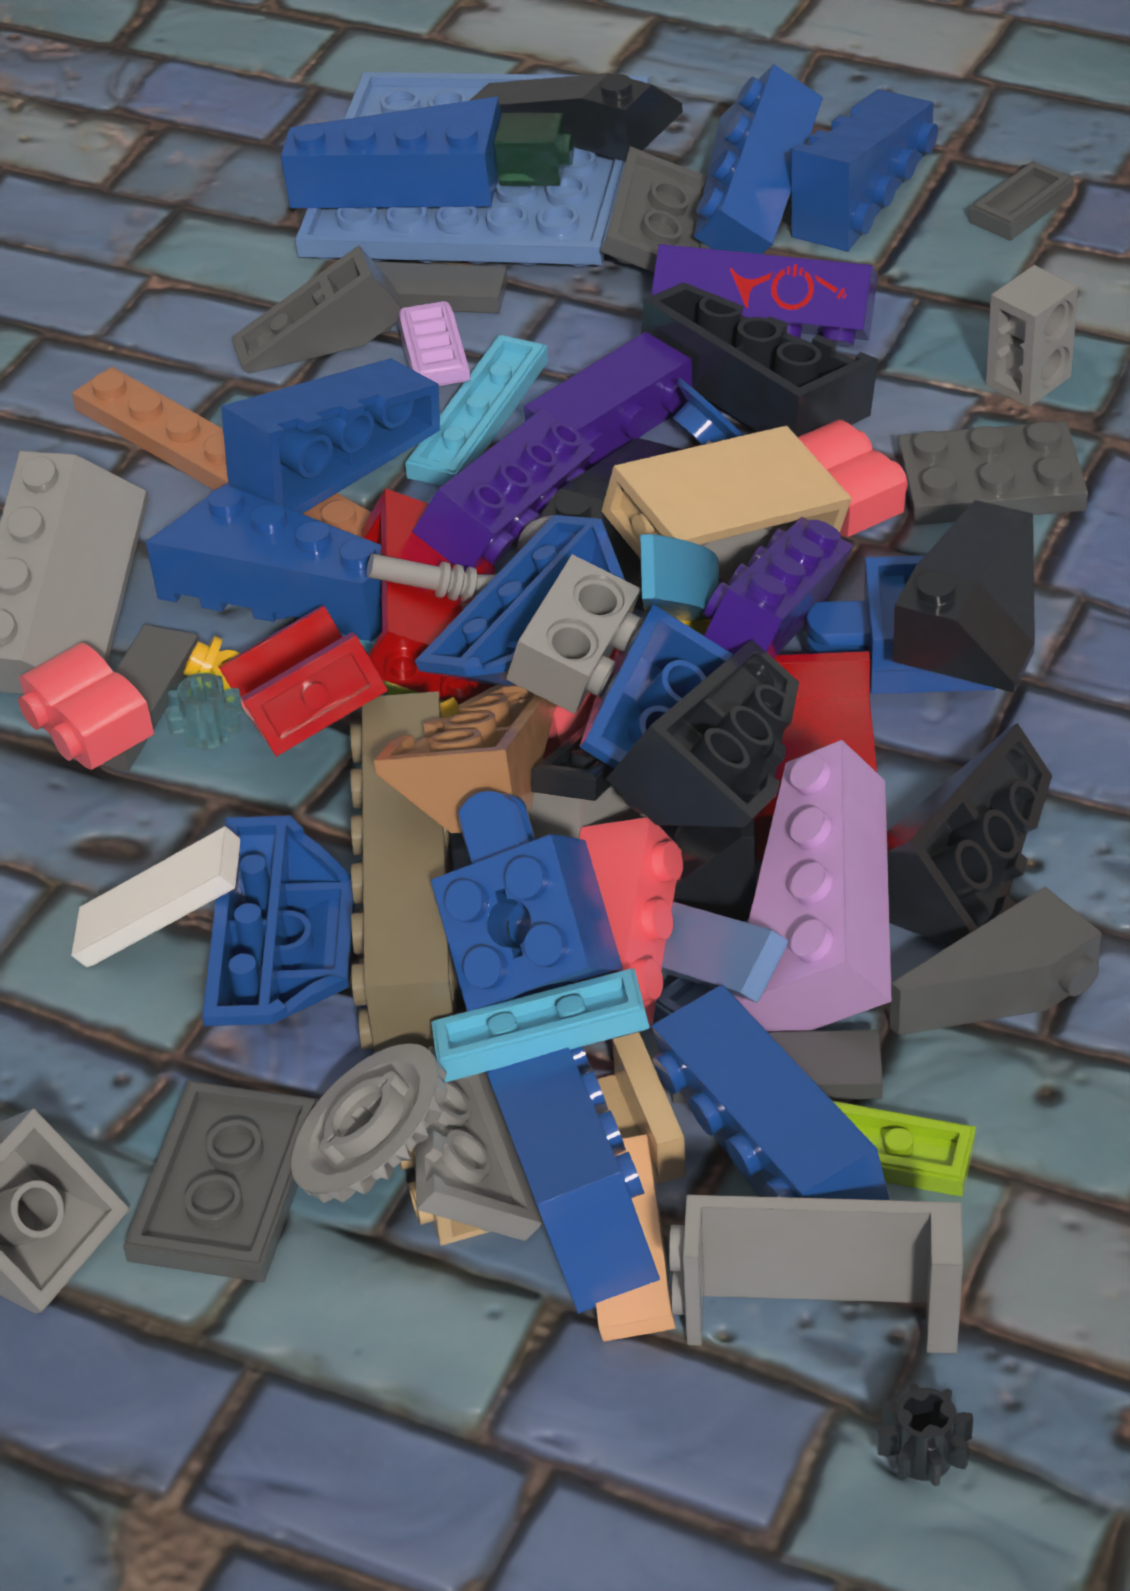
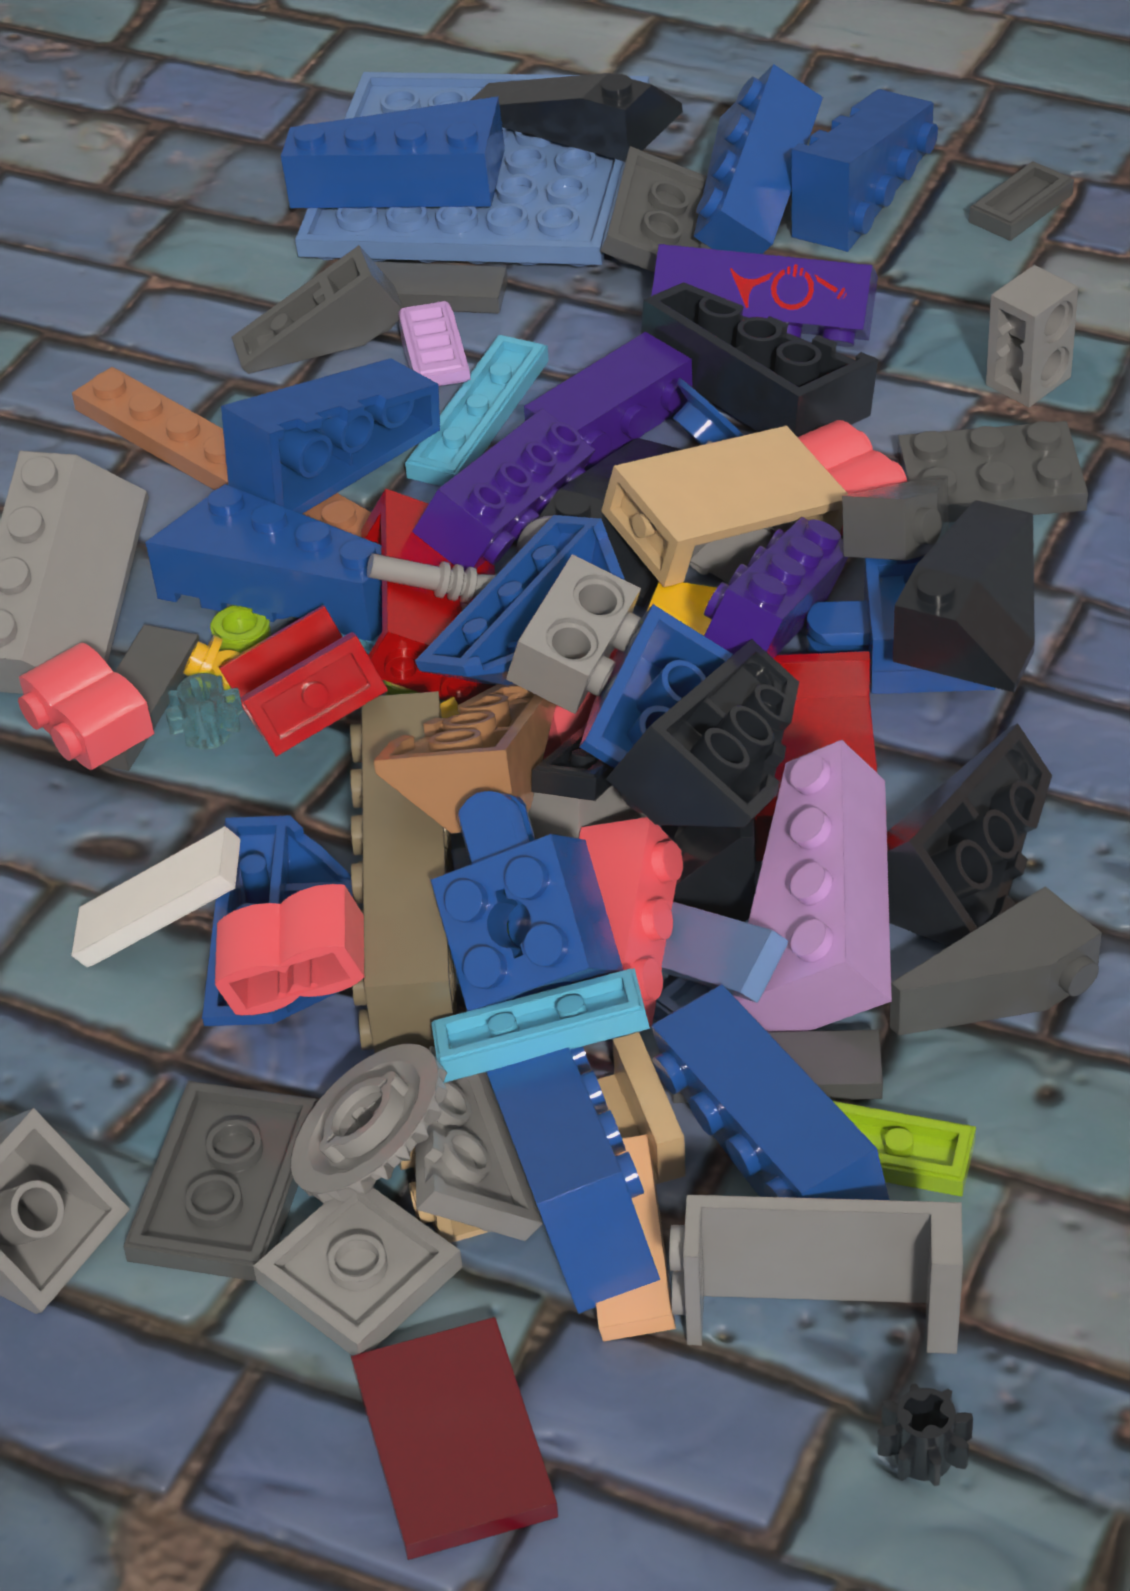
brick [494,113,574,186] -> none
dark azure slope [640,534,719,621] -> none
none -> lime tile [210,605,271,653]
none -> coral brick [215,884,364,1015]
none -> light grey plate [253,1187,462,1356]
none -> dark red tile [351,1317,558,1560]
none -> dark grey slope [842,475,949,560]

